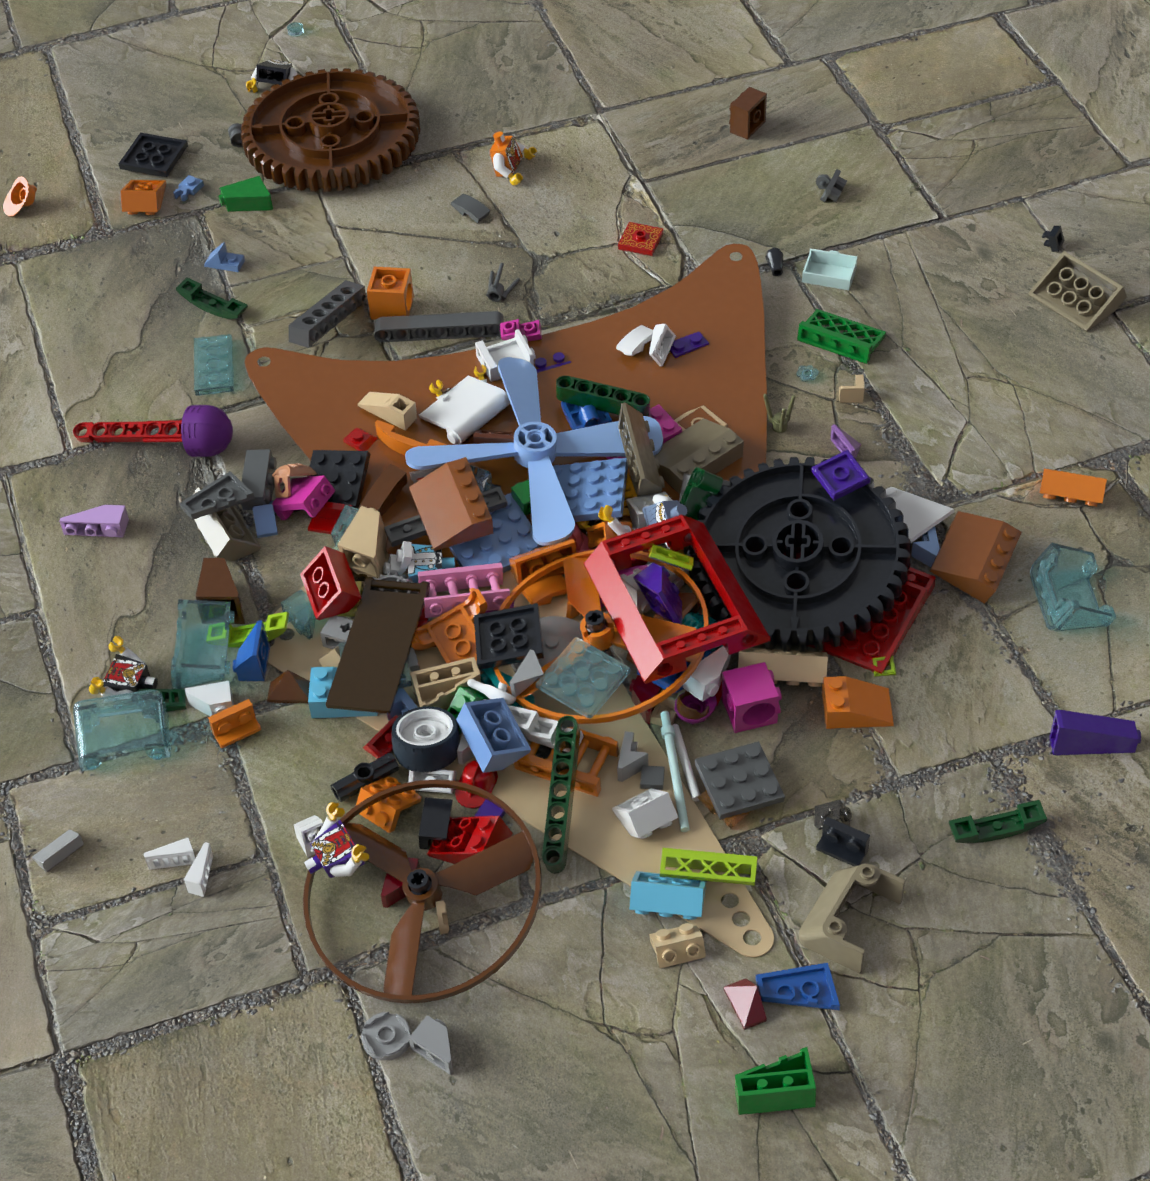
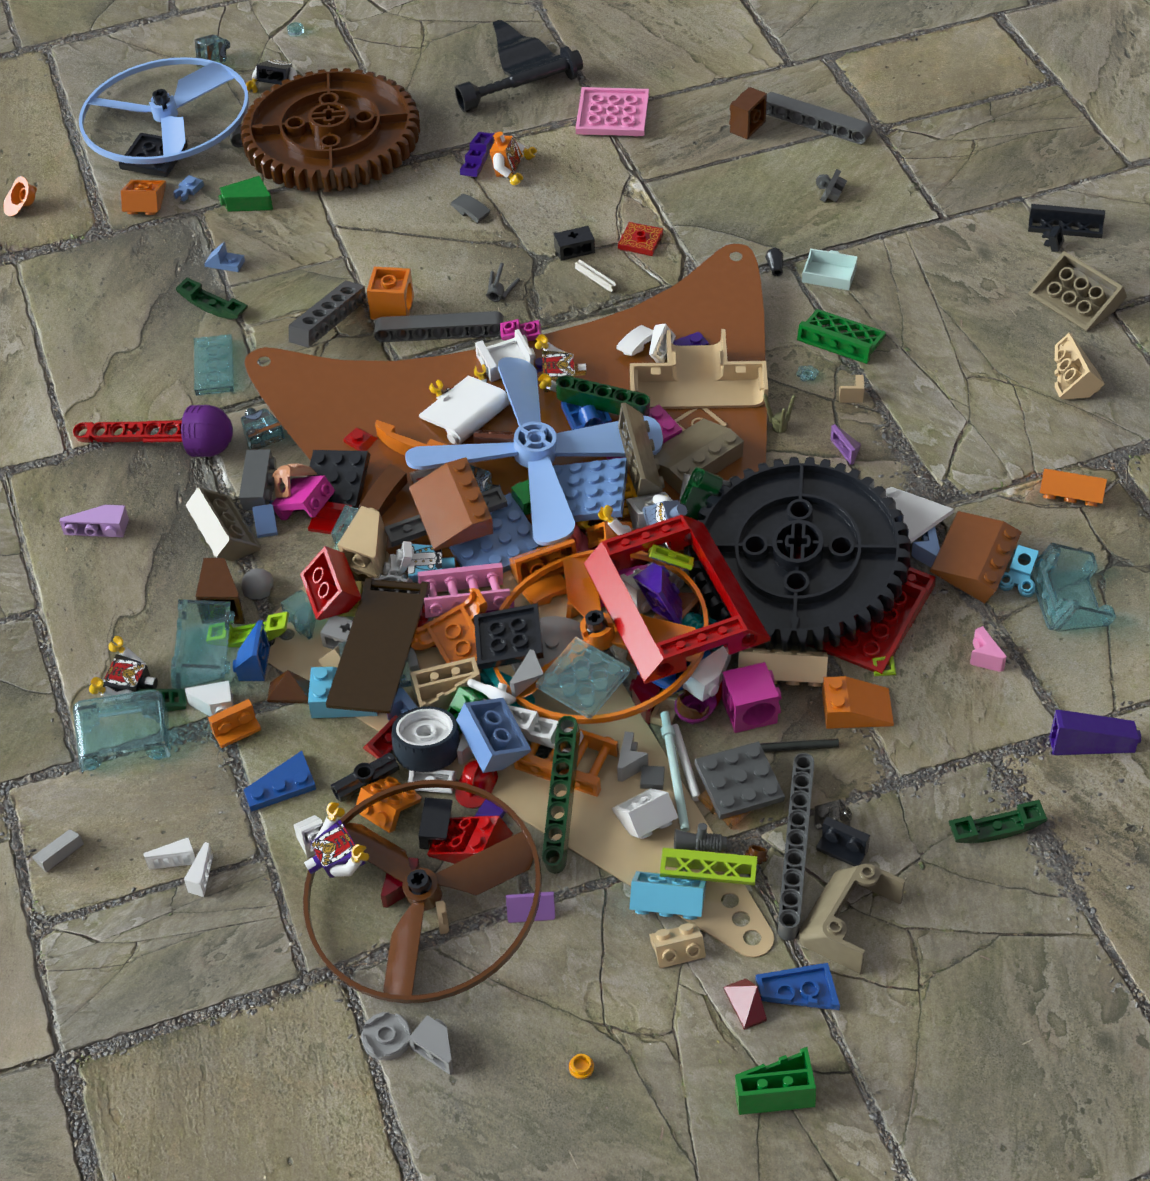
dark grey wing [179,471,255,520] -> none
tan slope [358,392,417,431] -> none
dark purple plate [812,450,870,501] -> none
none -> light blue piece [79,57,249,164]
none -> clear light blue torso [195,34,231,69]
none -> clear light blue torso [241,408,285,450]
none -> light grey hair [242,568,274,599]
none -> blue wing [243,751,316,812]
none -> black flag [455,20,583,112]
none -> dark purple slope [460,132,495,177]
none -> medium lavender slope [506,892,555,923]
none -> torso [535,334,586,392]
none -> black brick [553,226,595,261]
none -> light orange plate [569,1054,594,1079]
none -> axle [575,260,618,293]
none -> bright pink plate [576,87,649,137]
none -> tan piece [630,329,768,409]
none -> dark grey piece [674,823,727,853]
none -> reddish brown plate [745,845,769,865]
none -> pearl dark grey bar [760,738,839,752]
none -> dark grey beam [766,92,873,144]
none -> dark grey beam [778,753,814,941]
none -> bright pink slope [970,626,1007,672]
none -> medium azure piece [998,545,1043,597]
none -> black fence [1028,204,1105,238]
none -> tan wedge [1055,333,1105,400]

